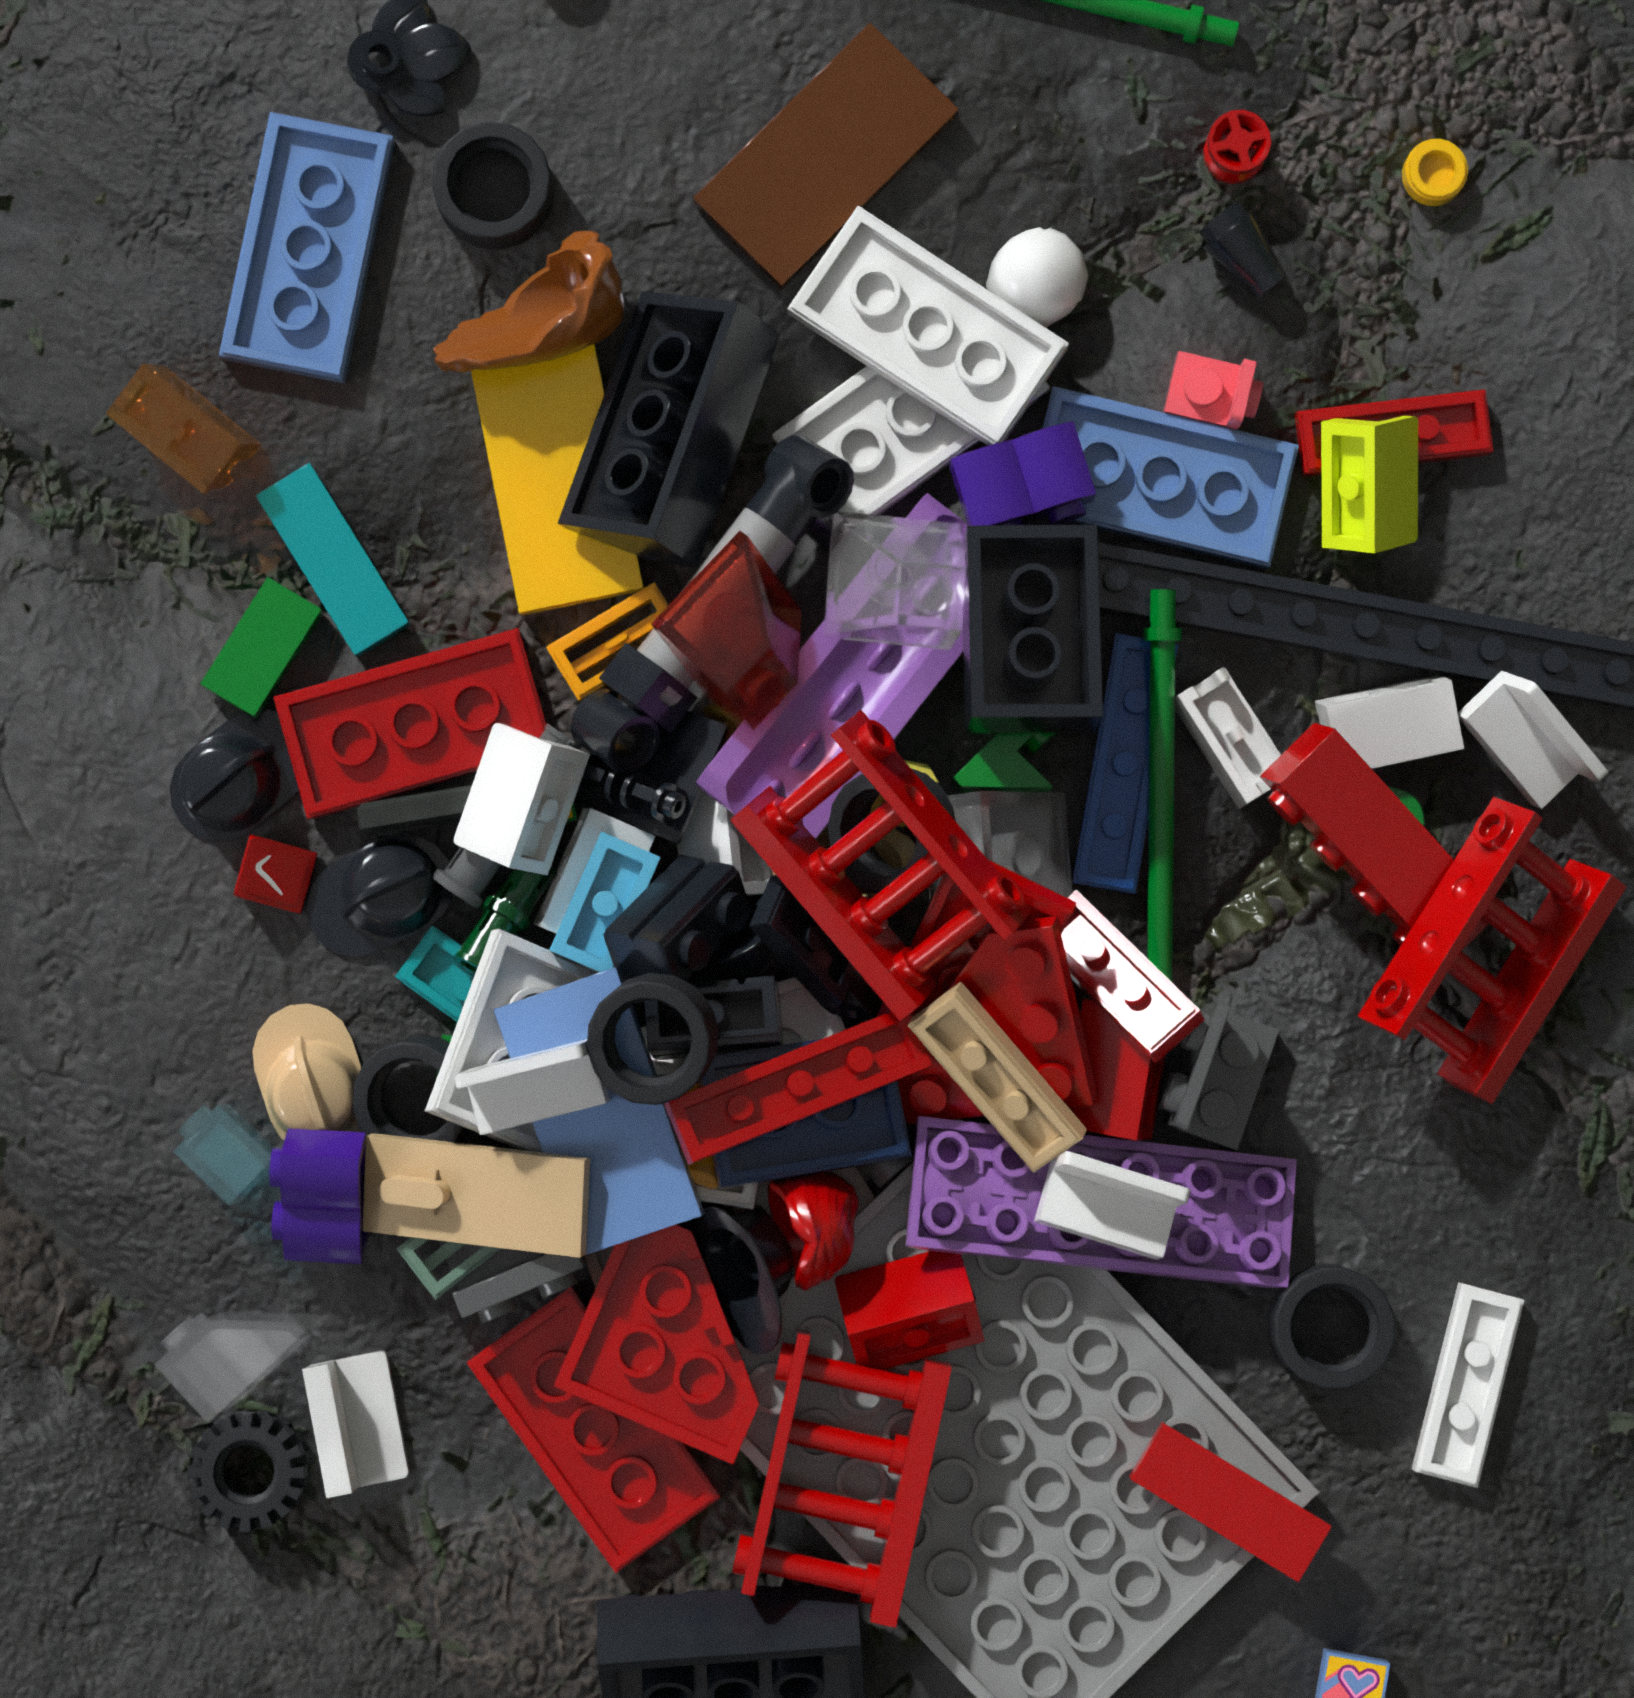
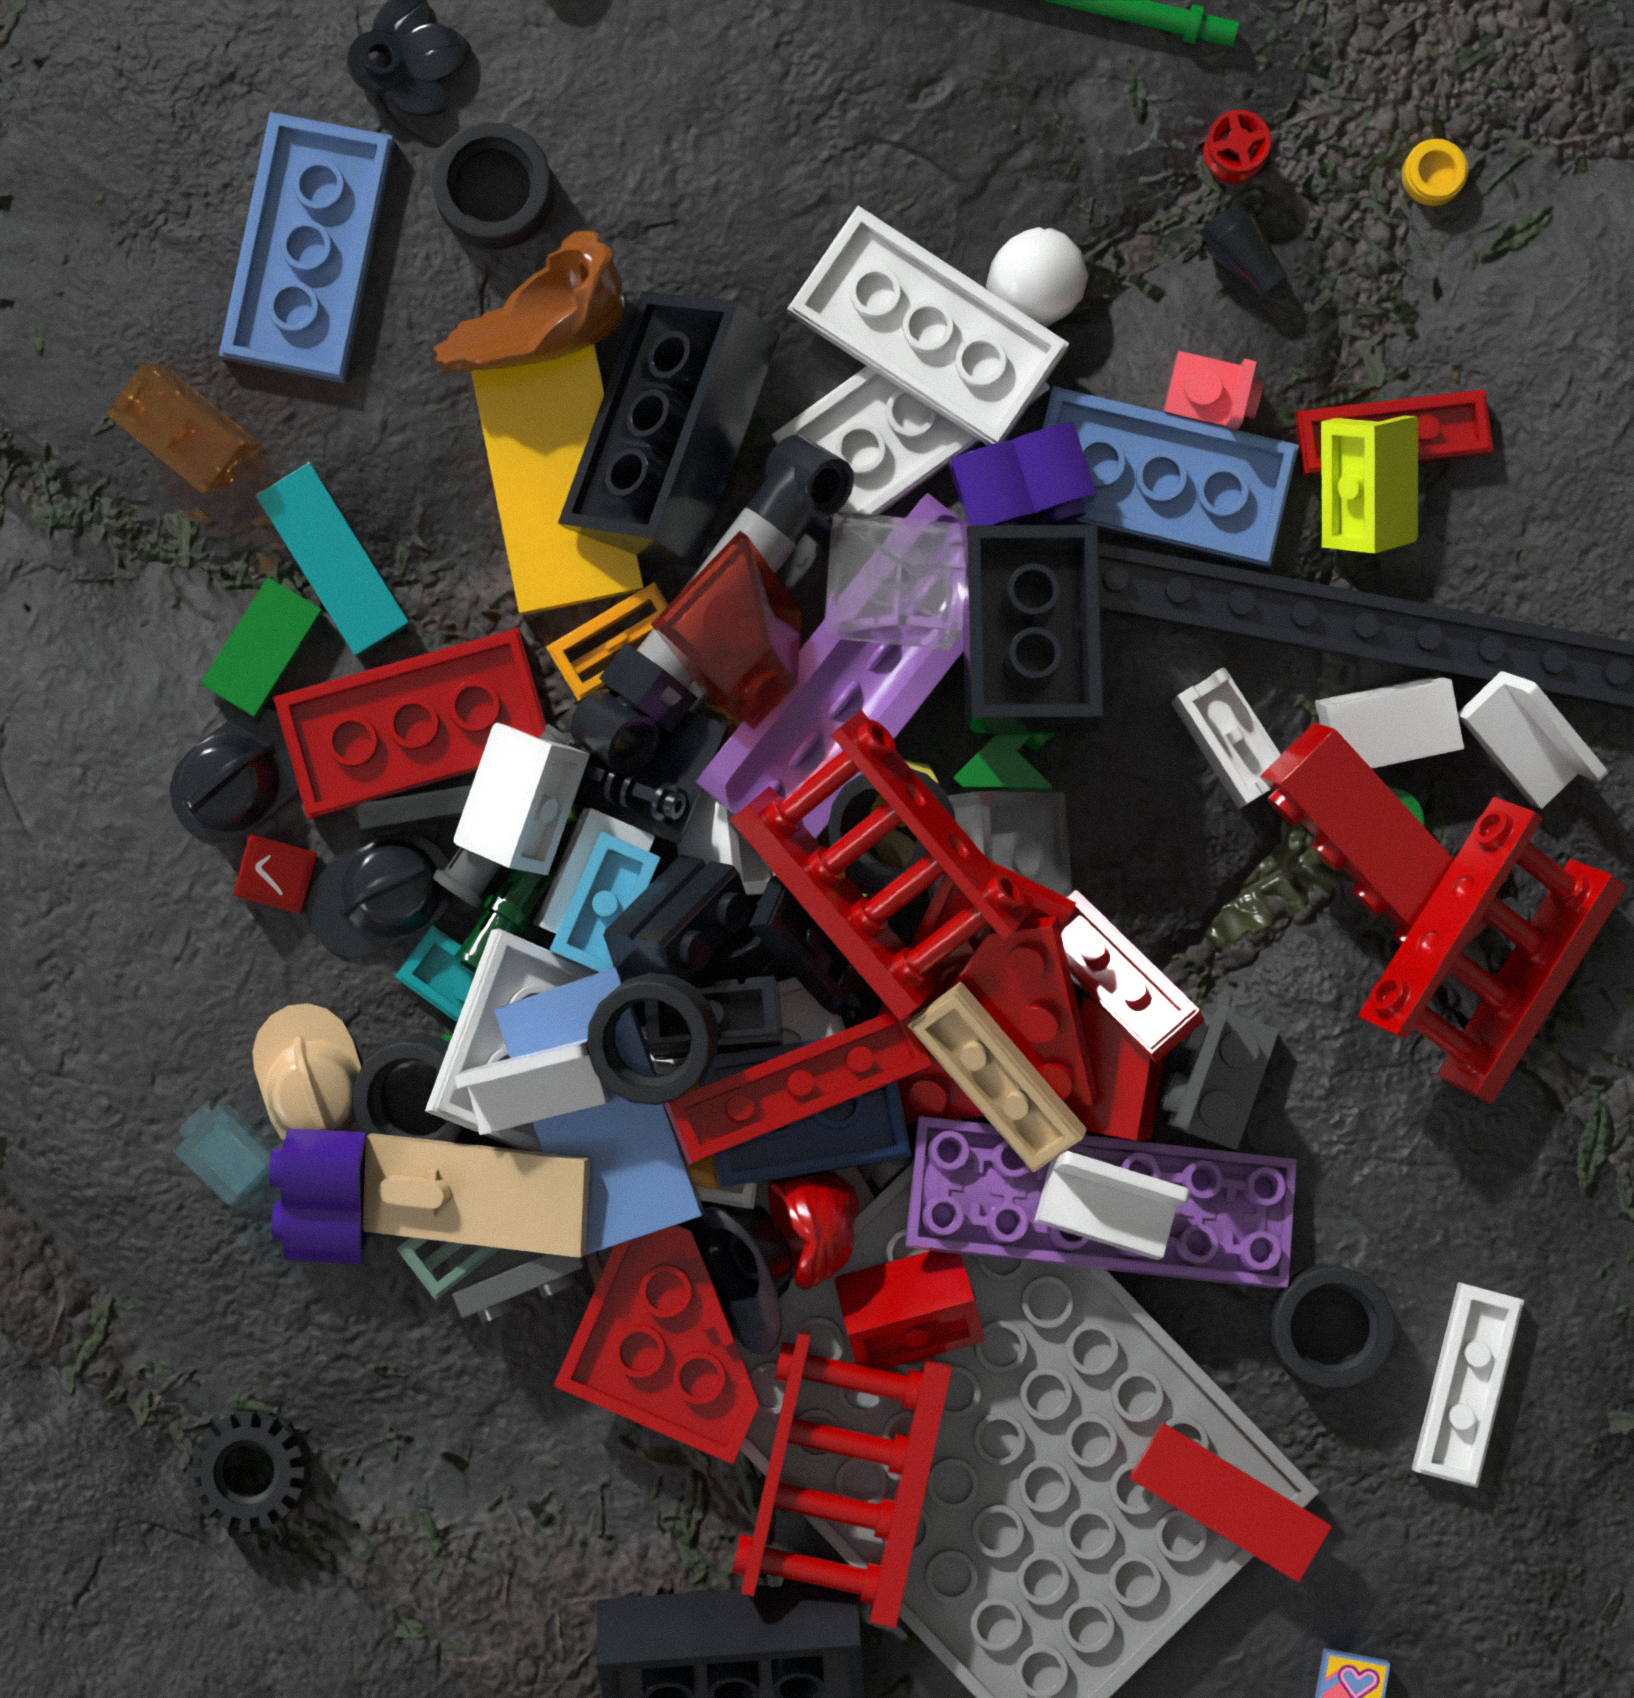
clear slope [155,1311,324,1423] -> none
white panel [302,1350,410,1498] -> none
red tile [466,1286,721,1573] -> none
reddish brown tile [693,23,959,290] -> none
blue tile [1071,633,1178,895] -> none
green bar [1143,589,1182,983] -> none

